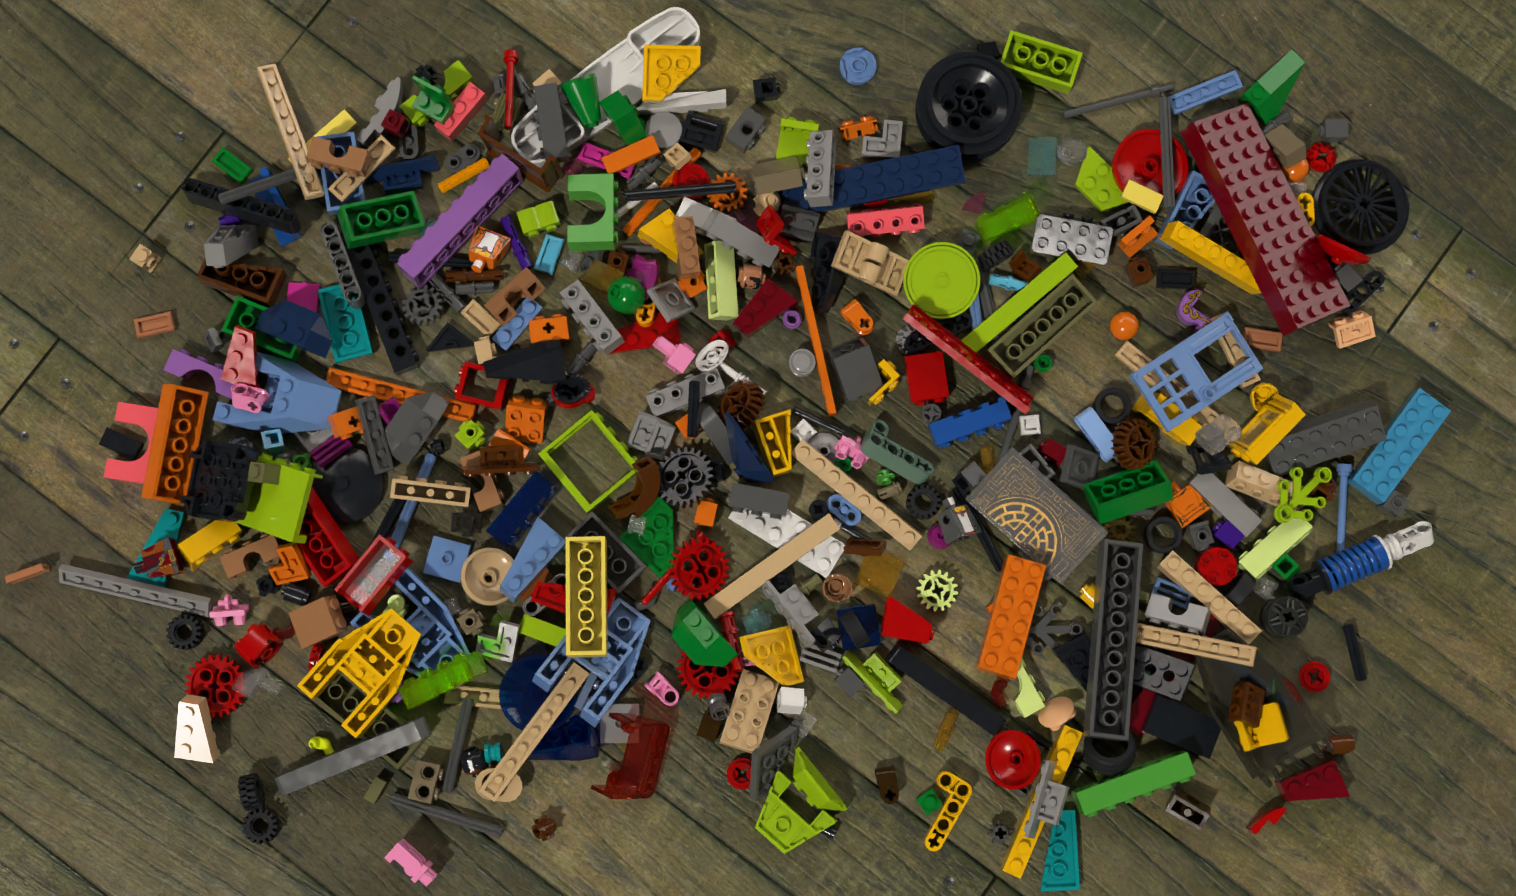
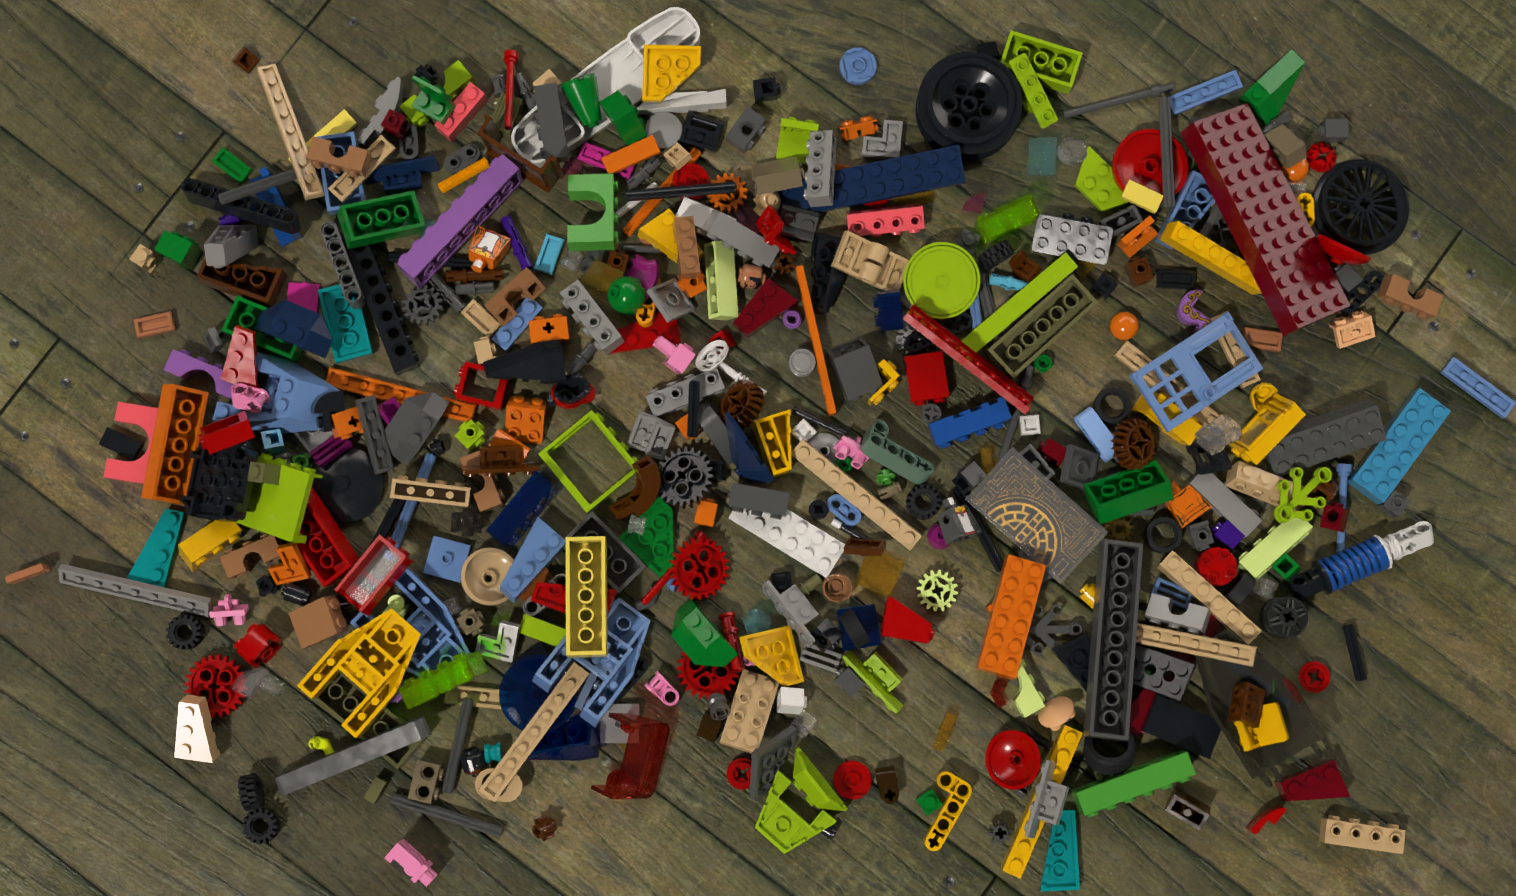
torso [134,537,185,578] -> none
clear red arm [272,621,296,640] -> none
red gear [308,643,325,671] -> none
black tile [426,322,474,352] -> none
lime brick [517,201,561,238] -> none
tan tile [704,513,840,619] -> none
orange piece [839,299,873,336] -> none
black beam [885,644,1006,737] -> none
reddish brown brick [1323,734,1355,755] -> none
none -> green brick [154,230,203,271]
none -> red window [198,411,255,454]
none -> reddish brown slope [232,47,260,74]
none -> black brick [311,390,345,432]
none -> red tile [833,760,872,800]
none -> clear blue brick [873,289,903,332]
none -> lime bracket [1008,53,1058,129]
none -> black tile [1091,273,1118,300]
none -> tan brick [1319,815,1406,854]
none -> dark red brick [1320,502,1349,532]
none -> medium nougat arch [1377,274,1444,320]
none -> medium blue plate [1440,357,1516,419]

